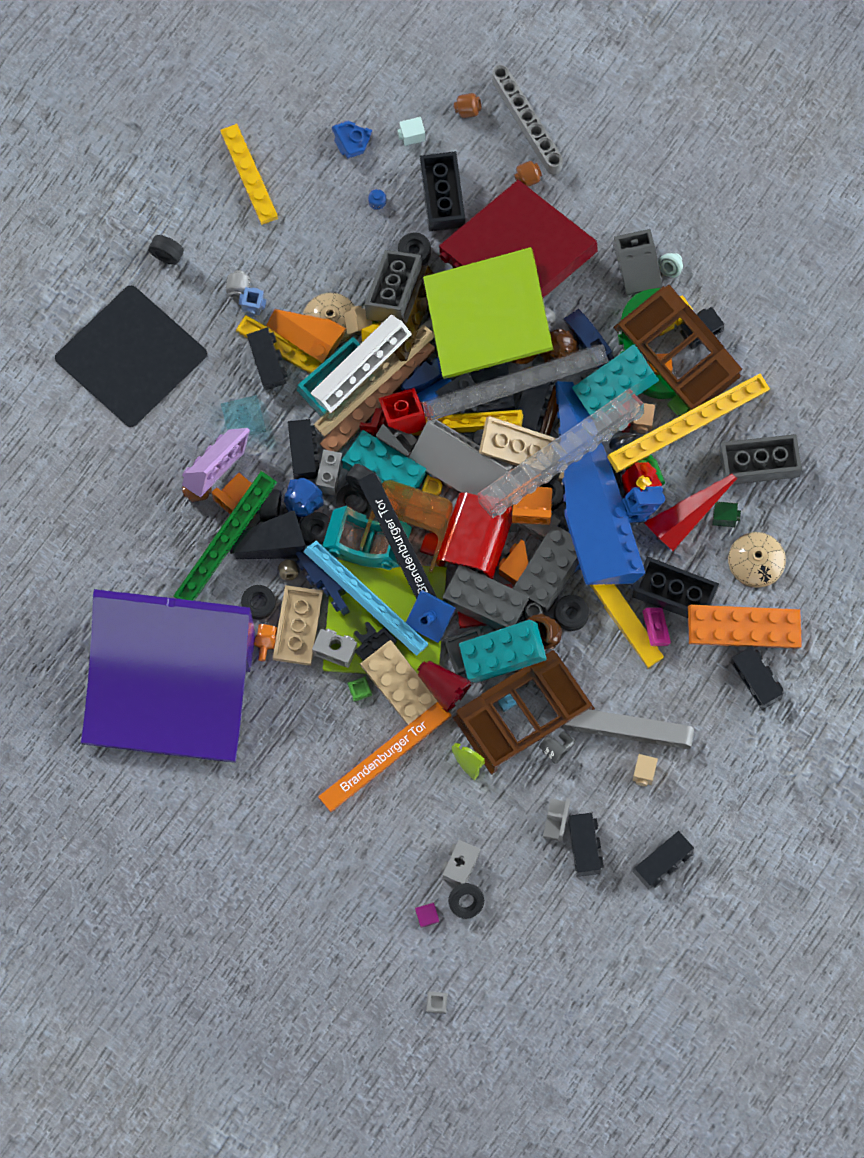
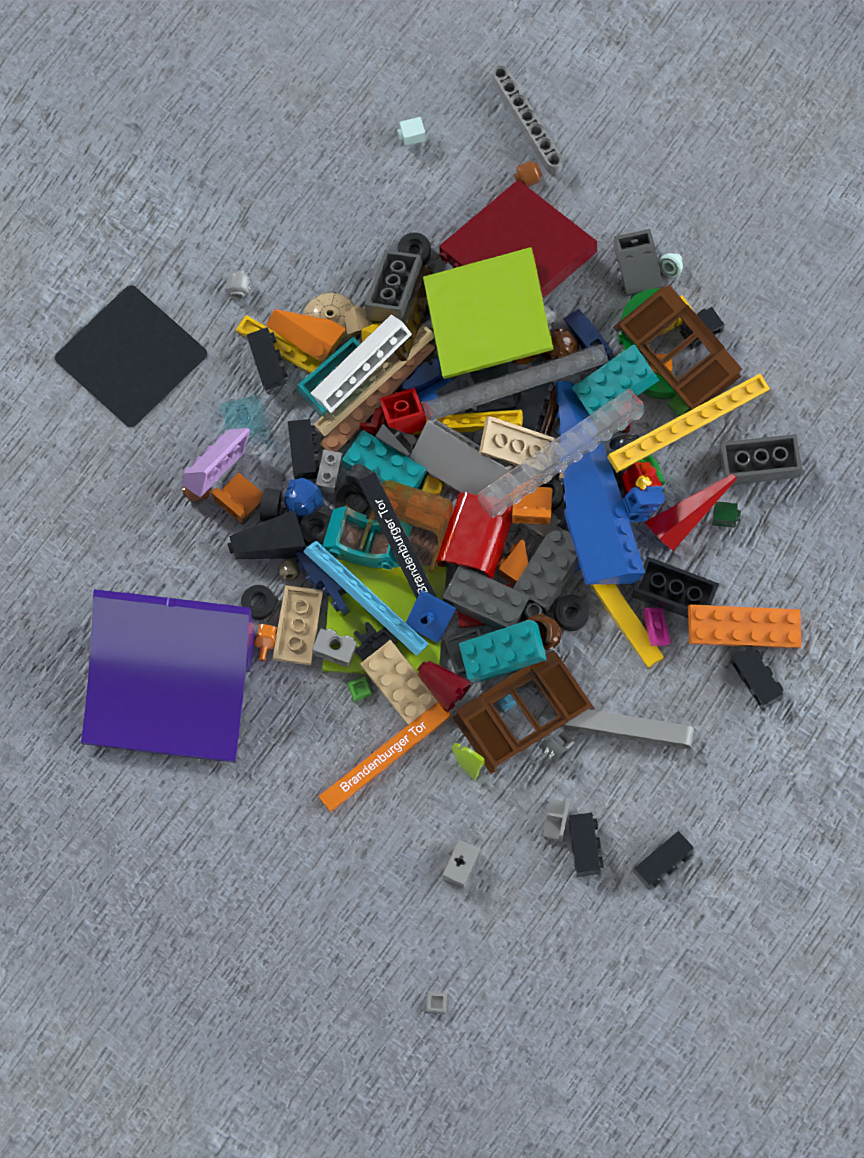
black tyre [148,235,184,265] -> none
green tile [173,471,277,601] -> none
yellow plate [220,124,278,225] -> none
medium blue brick [239,287,267,316] -> none
blue plate [331,121,373,159] -> none
blue piece [368,189,386,210] -> none
magenta tile [415,902,440,928] -> none
black brick [420,151,465,232] -> none
red tile [420,532,442,557] -> none
black tyre [448,883,484,919] -> none
dark orange head [454,93,482,118] -> none
light nougat brick [630,402,655,433] -> none
tan brick [633,754,658,786] -> none
tan dish [728,532,786,588] -> none

